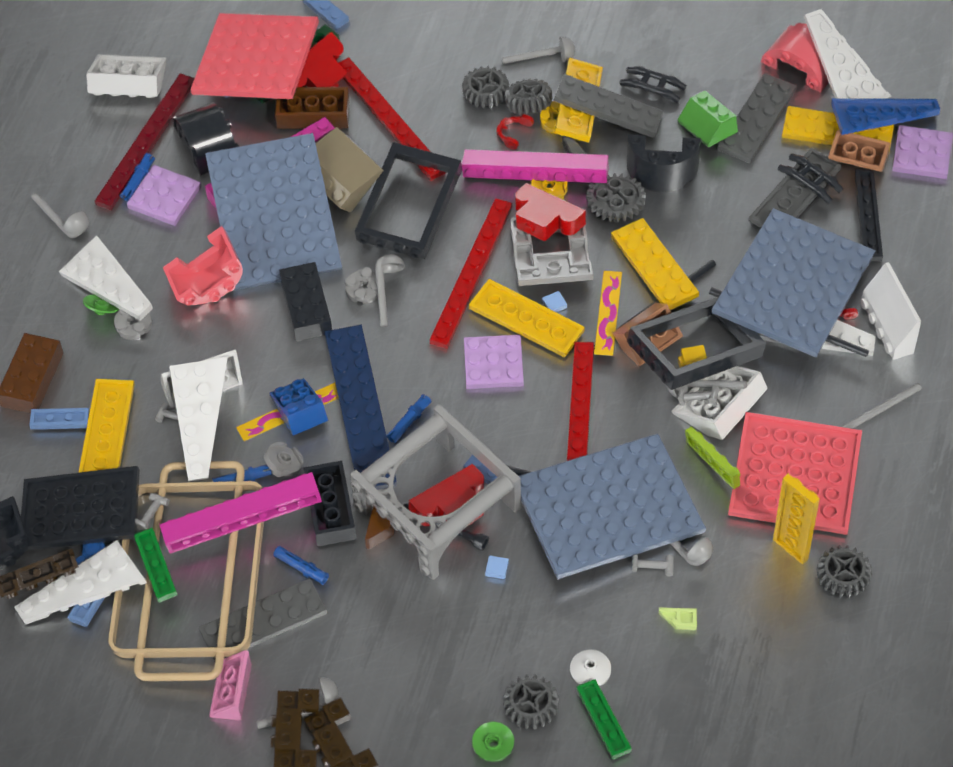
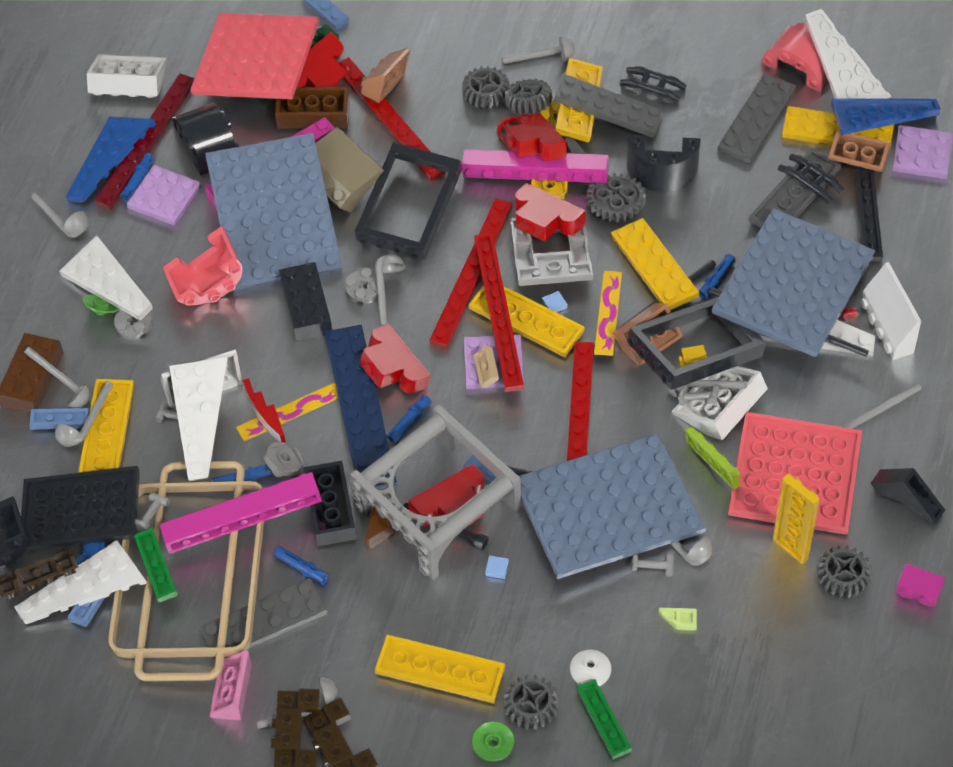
blue slope [269,378,328,436] -> none
bright green slope [677,90,738,147] -> none
none -> light grey piece [24,346,90,408]
none -> light grey piece [55,381,113,447]
none -> blue wing [66,117,156,202]
none -> red slope [242,378,286,443]
none -> brick [360,324,431,393]
none -> nougat slope [361,48,410,103]
none -> yellow plate [375,635,505,703]
none -> tan plate [473,345,499,388]
none -> red plate [474,233,524,392]
none -> red brick [507,113,566,161]
none -> blue pin [699,254,736,300]
none -> black arch [870,468,945,524]
none -> dark pink brick [896,563,945,607]

